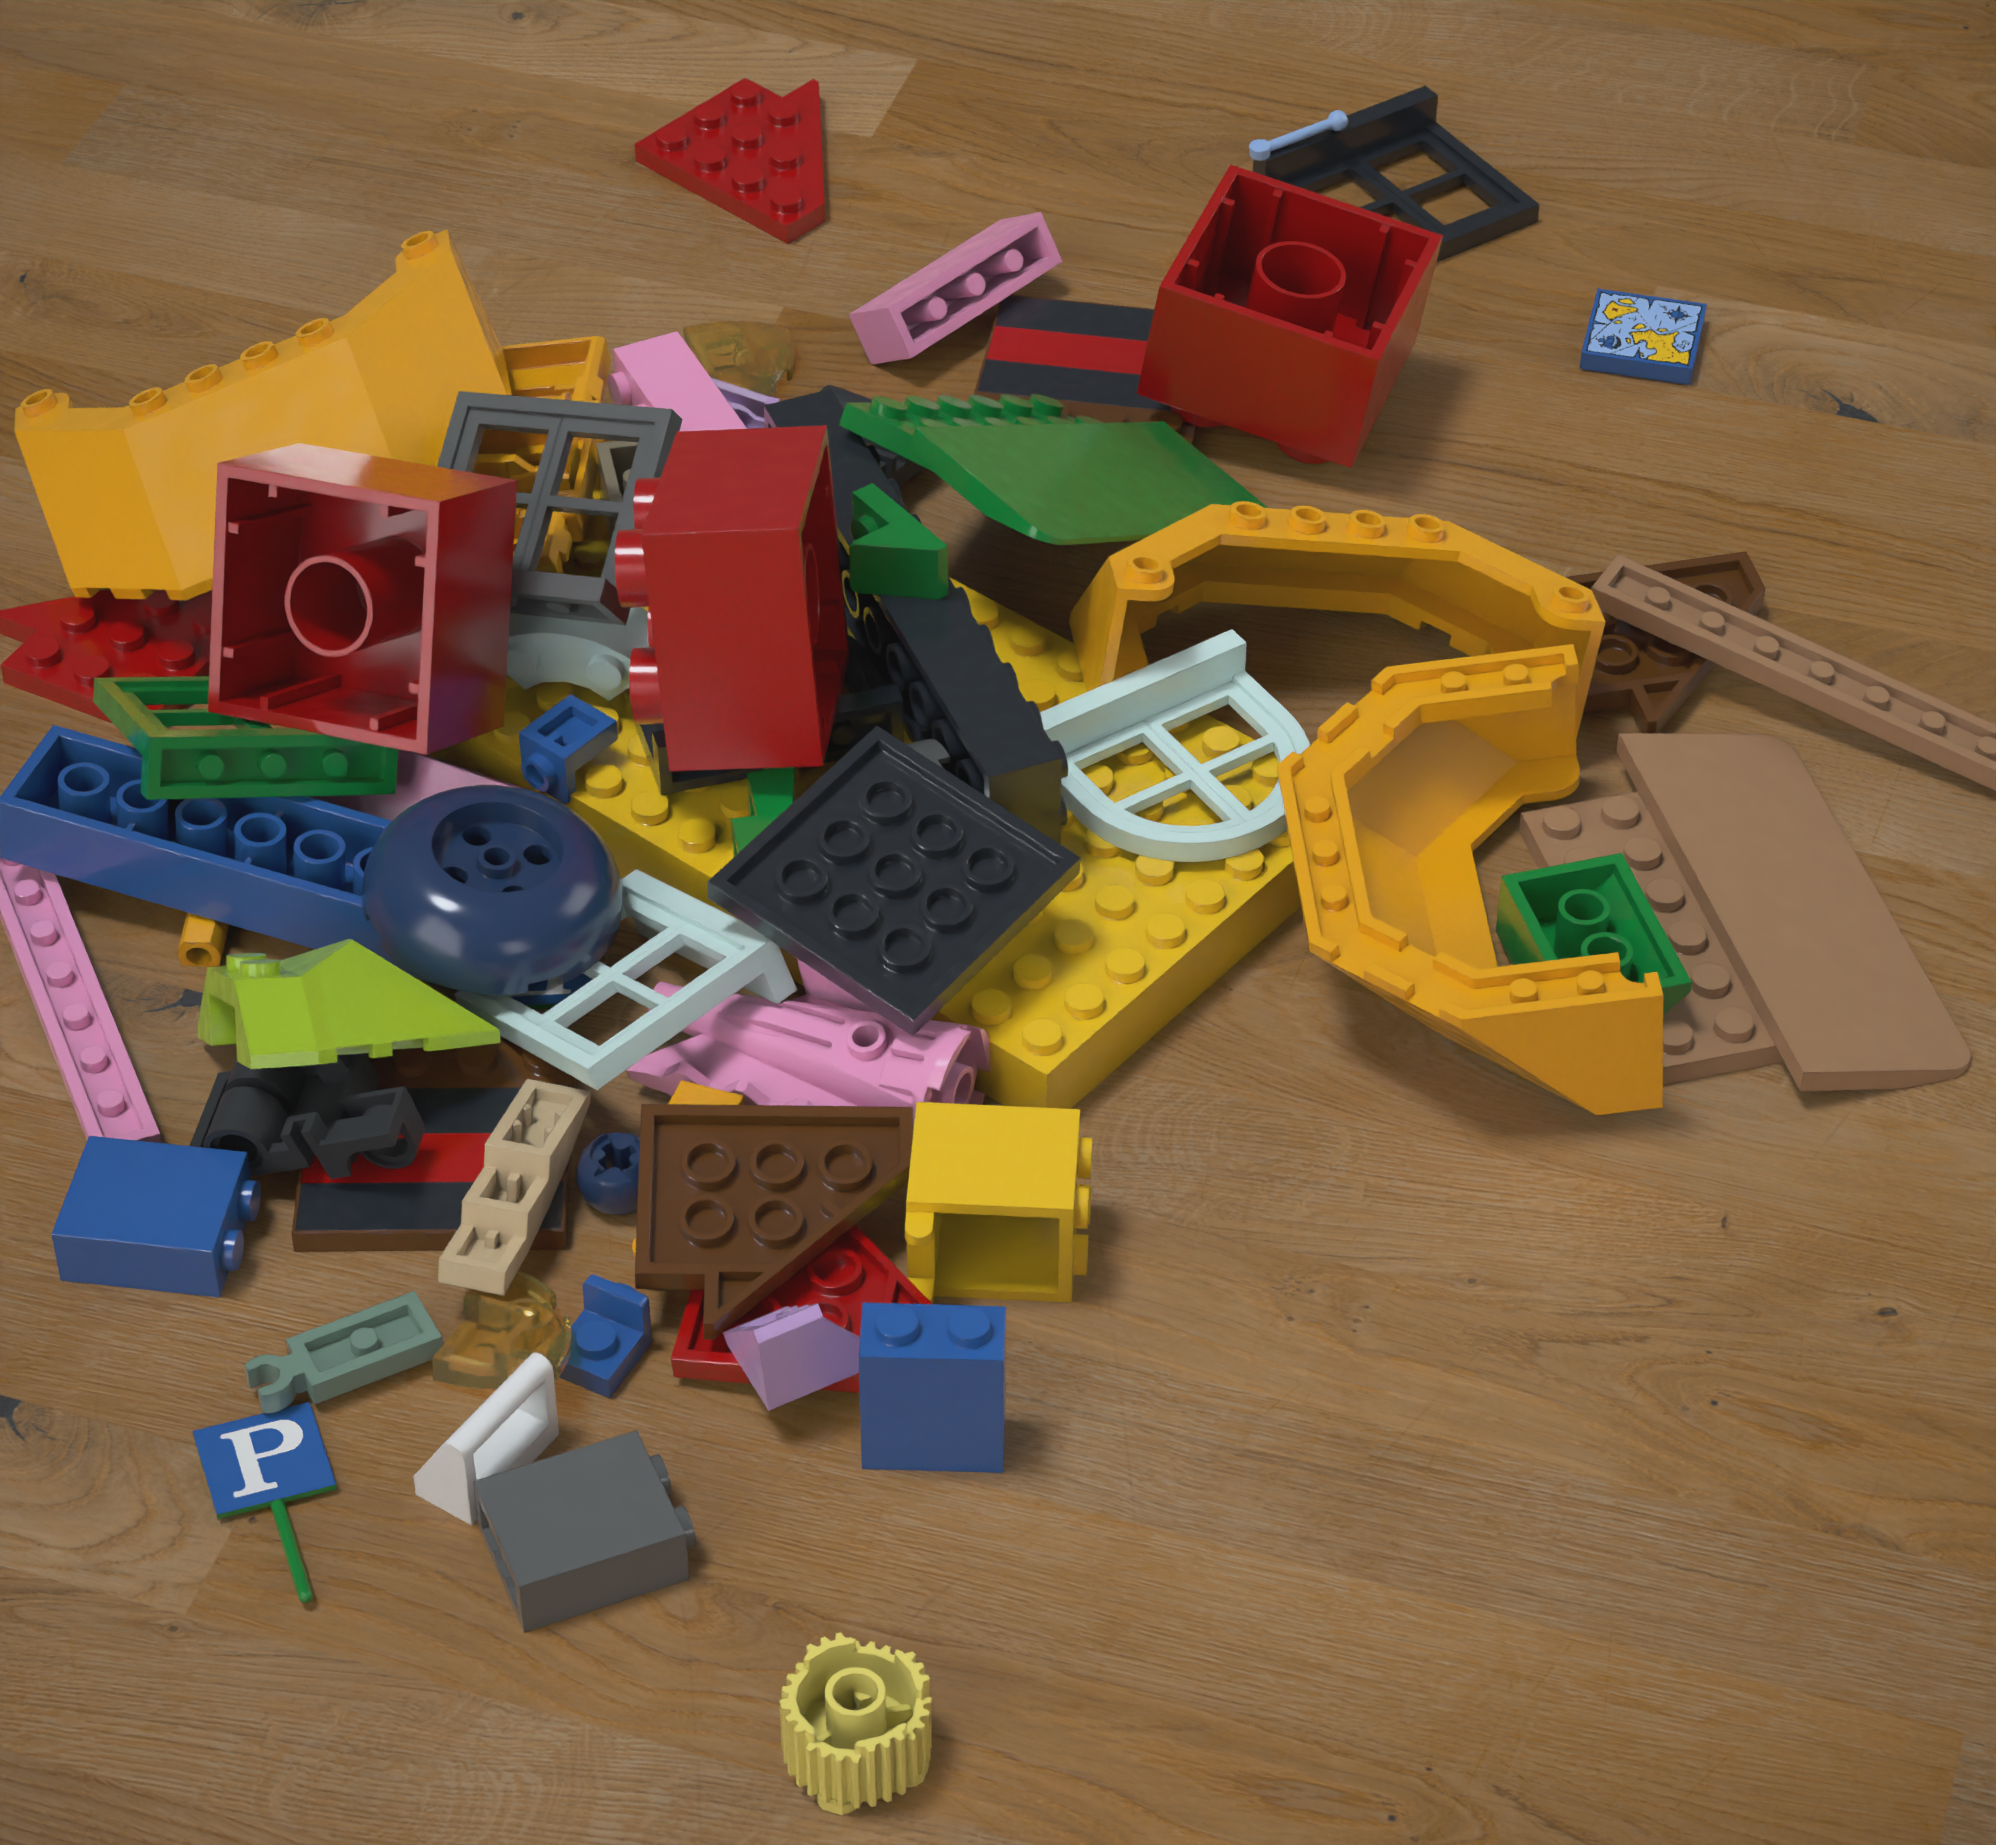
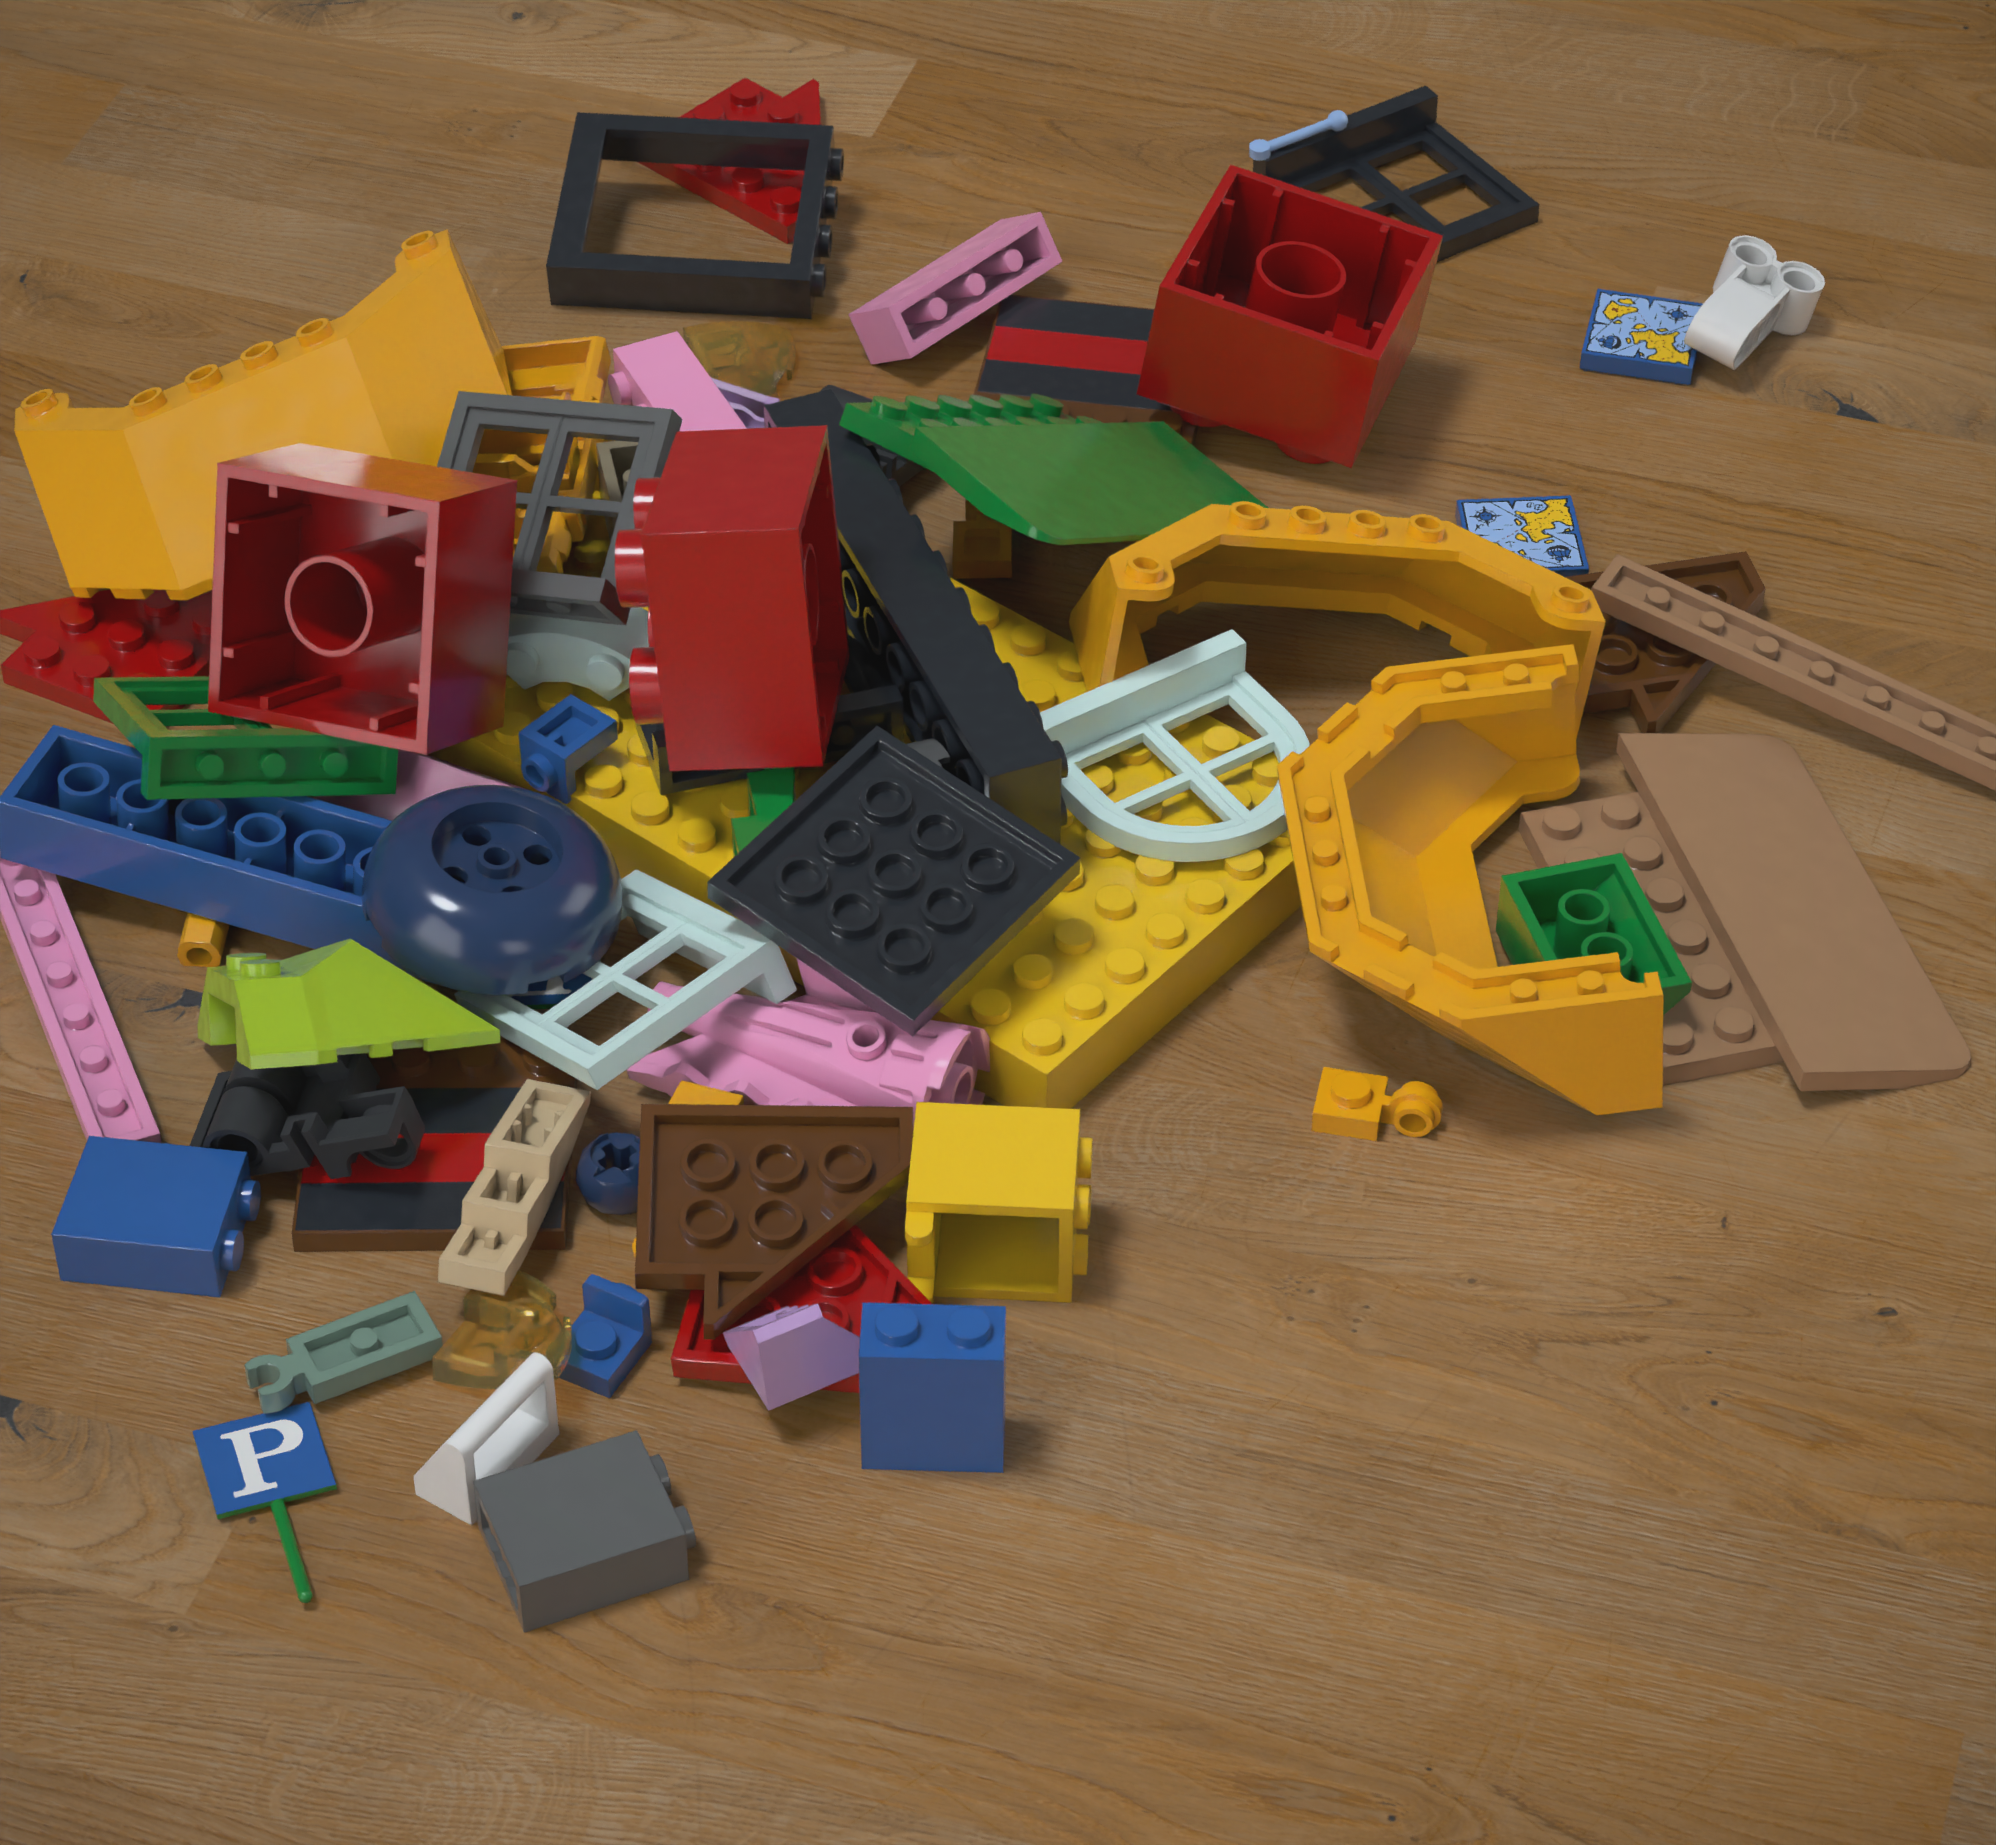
light yellow brick [780,1632,932,1815] -> none
green slope [849,483,948,599] -> none
none -> black window [546,112,844,319]
none -> light orange plate [952,499,1012,579]
none -> light orange plate [1311,1067,1443,1141]
none -> tile [1455,495,1589,577]
none -> white piece [1684,235,1825,370]

